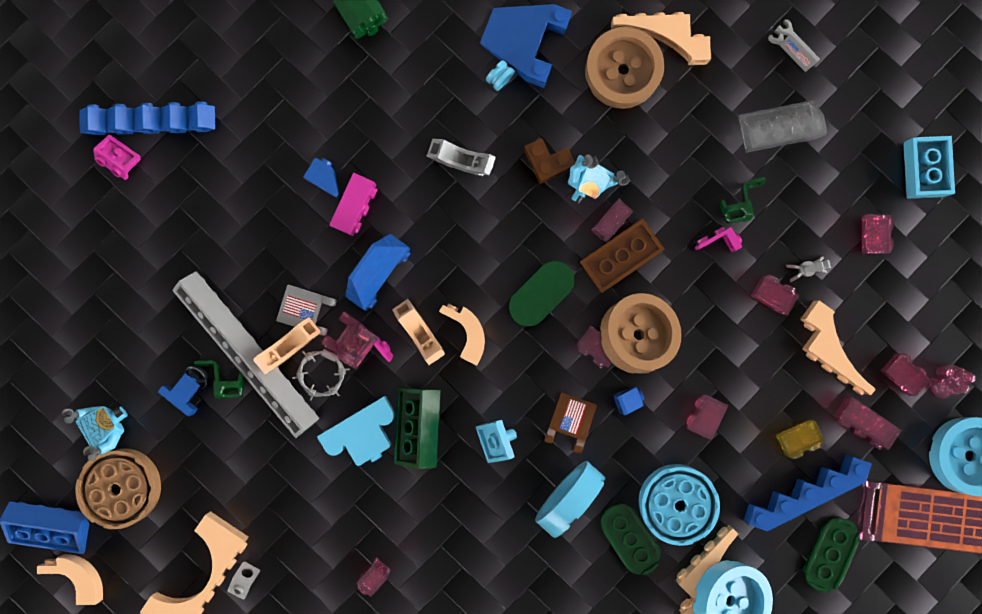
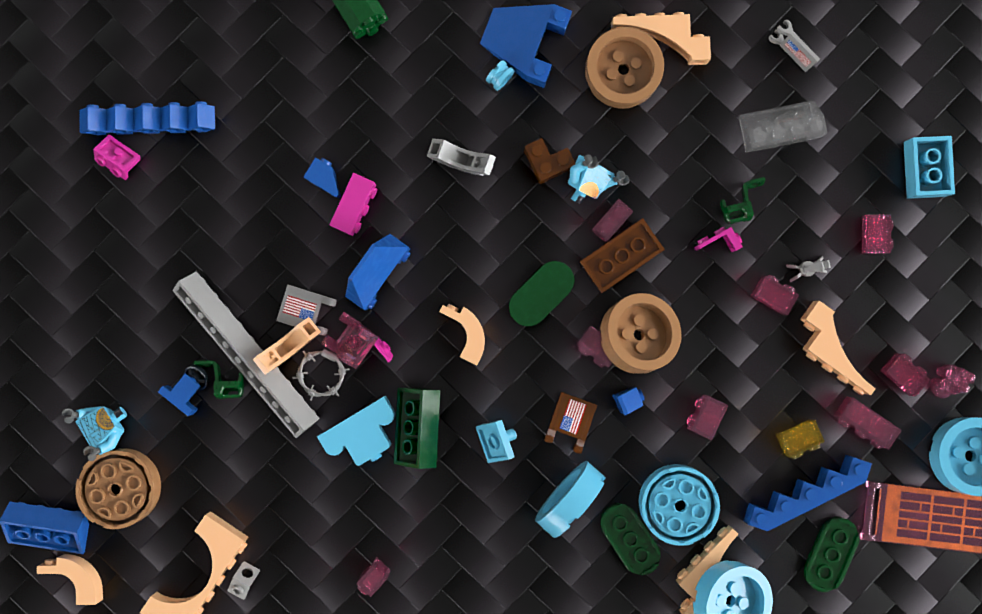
light nougat arch [392,299,445,365] -> none

